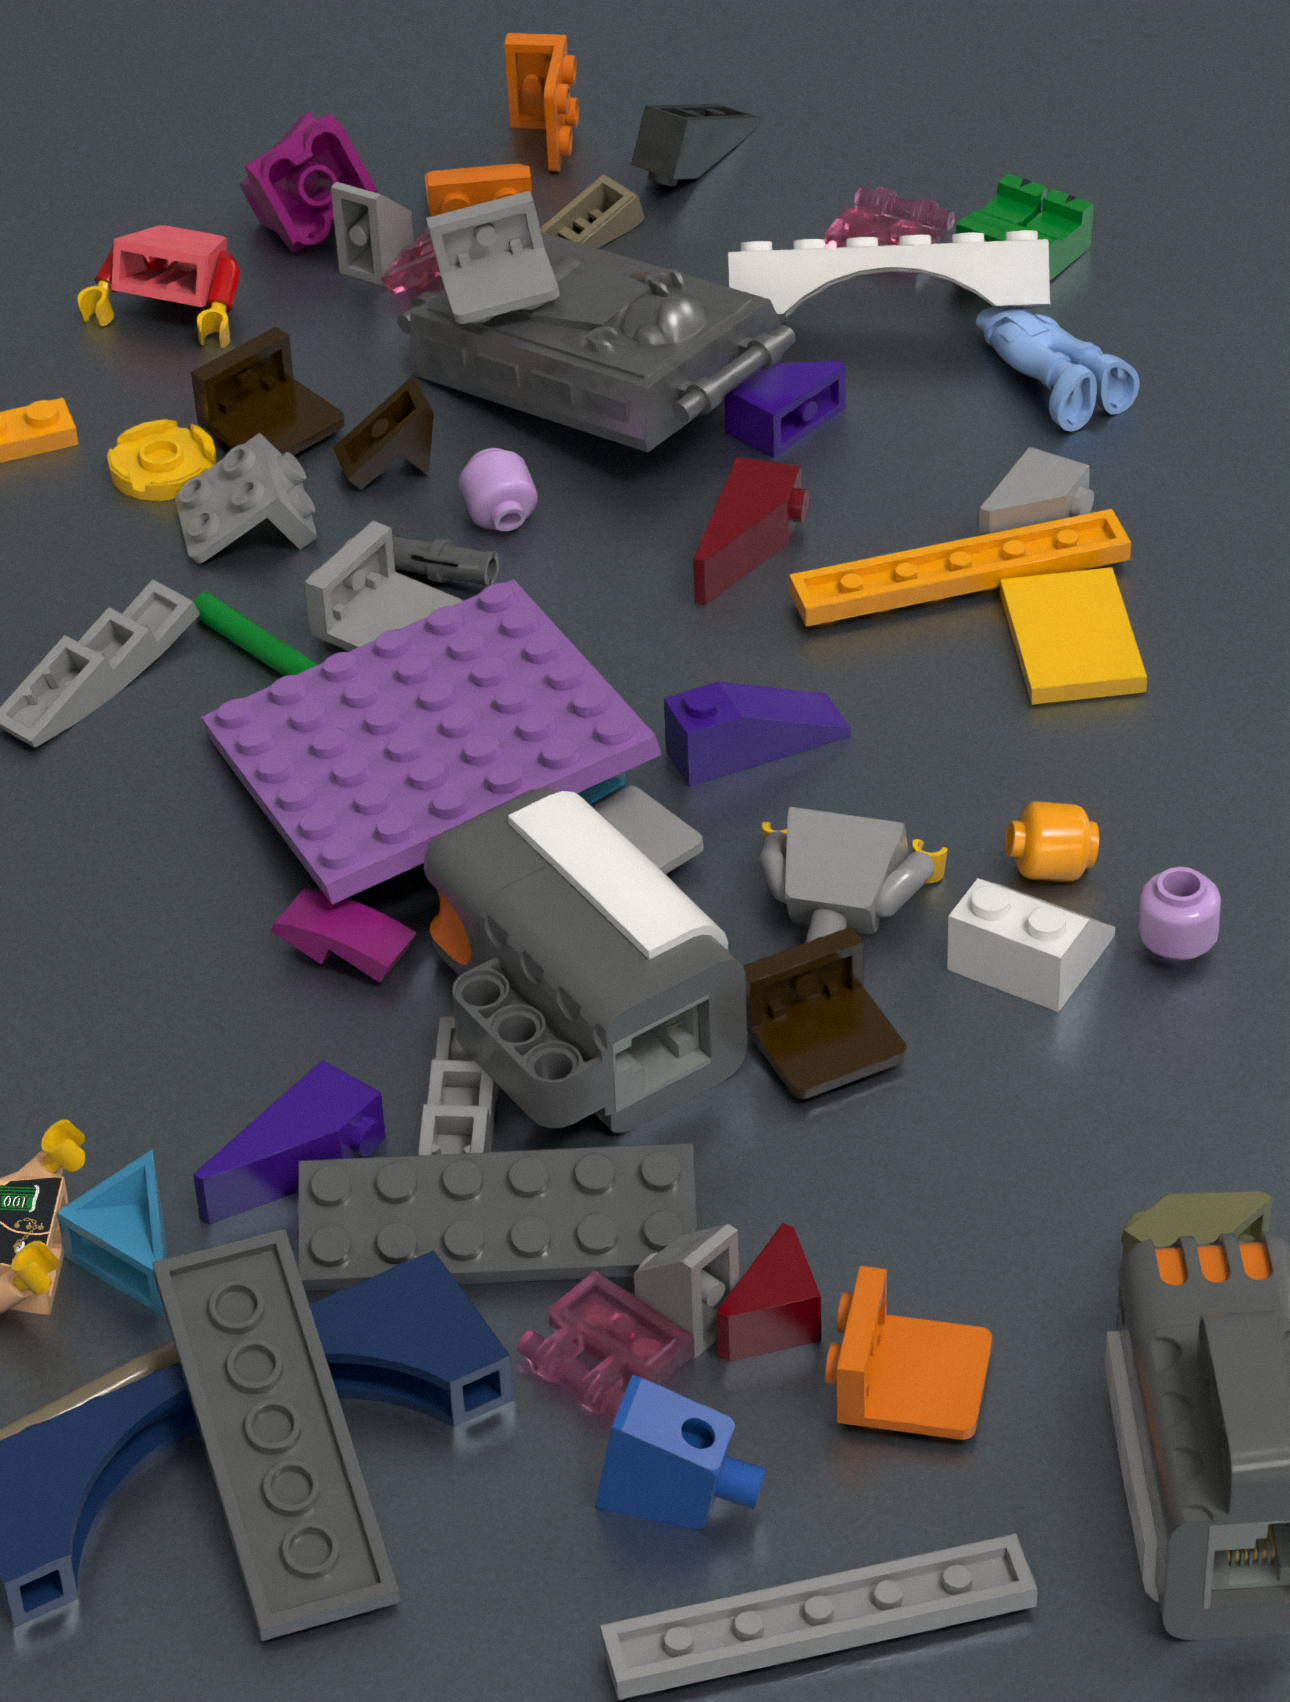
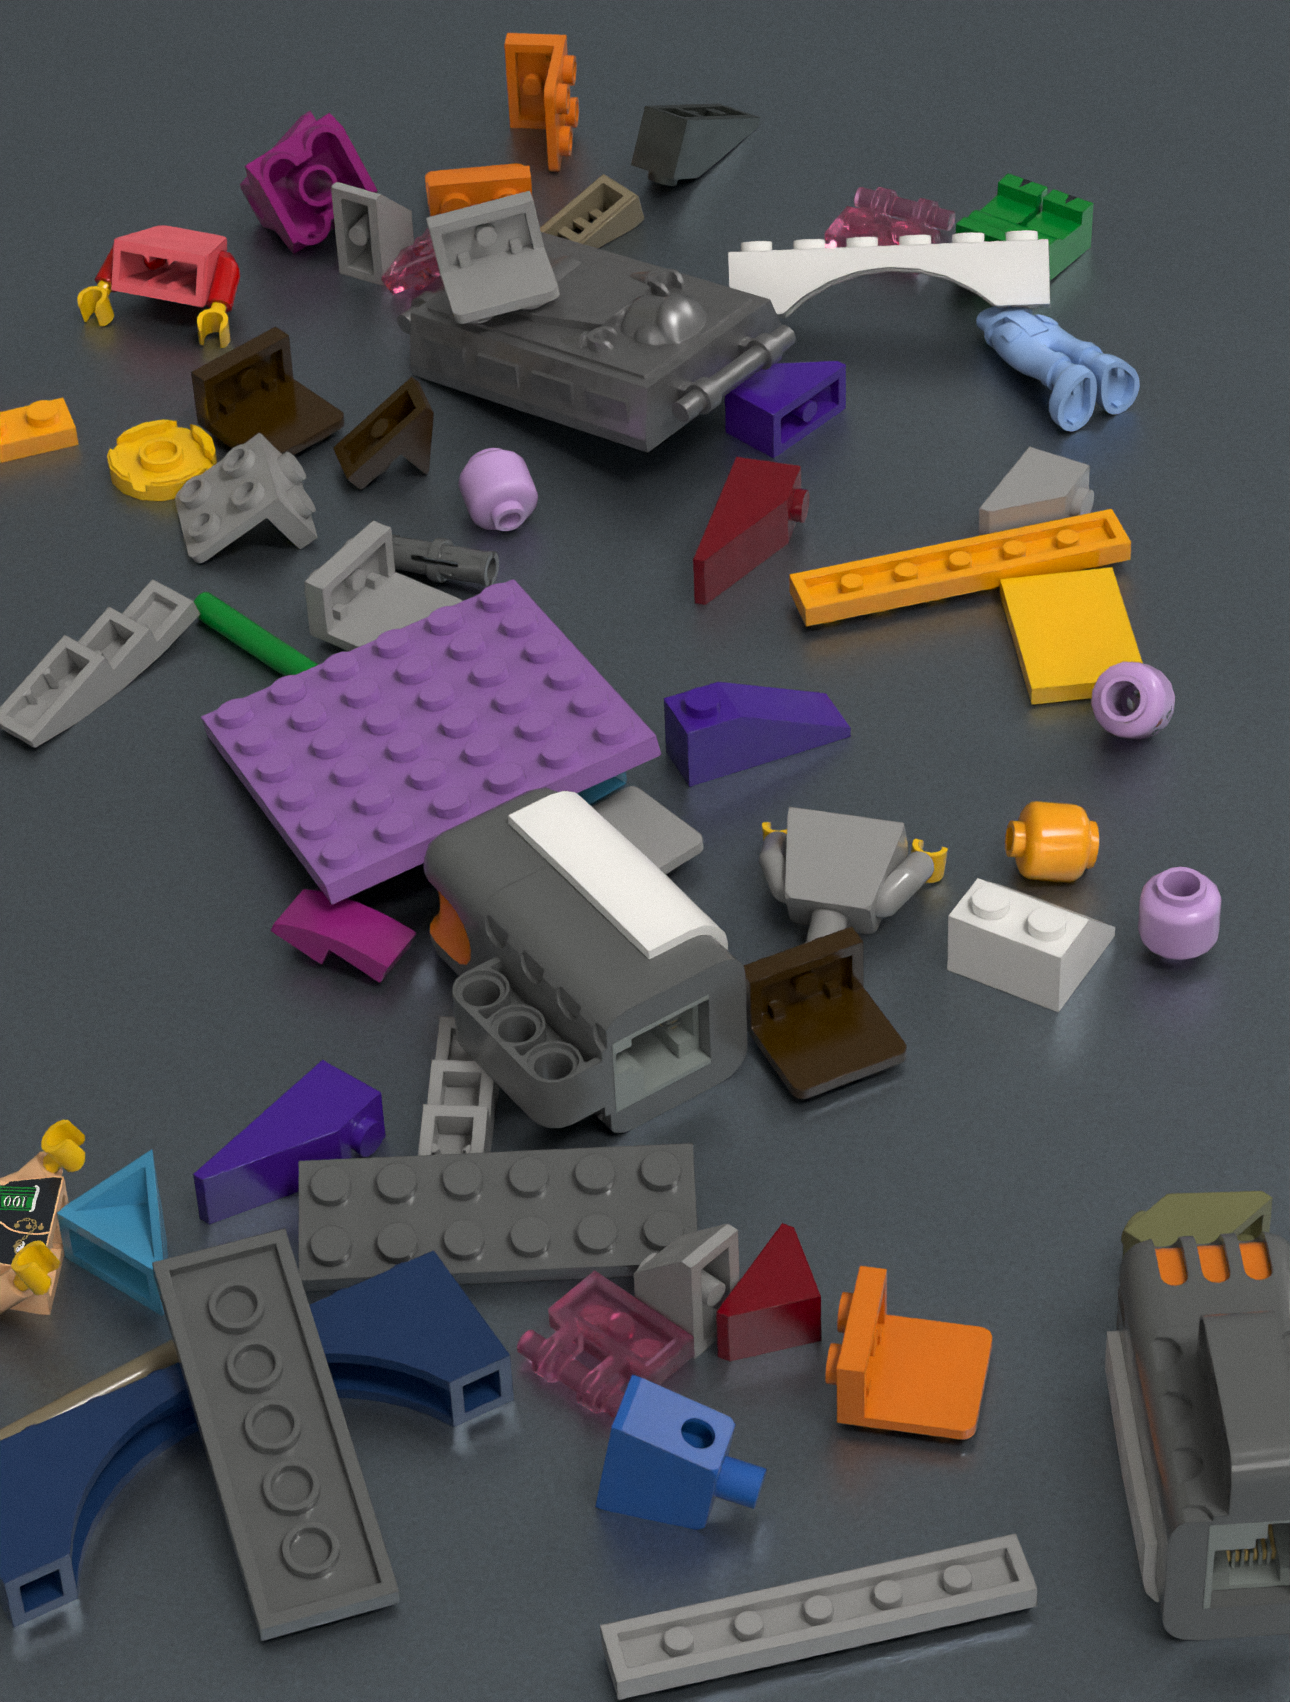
none -> lavender head [1091,661,1175,740]

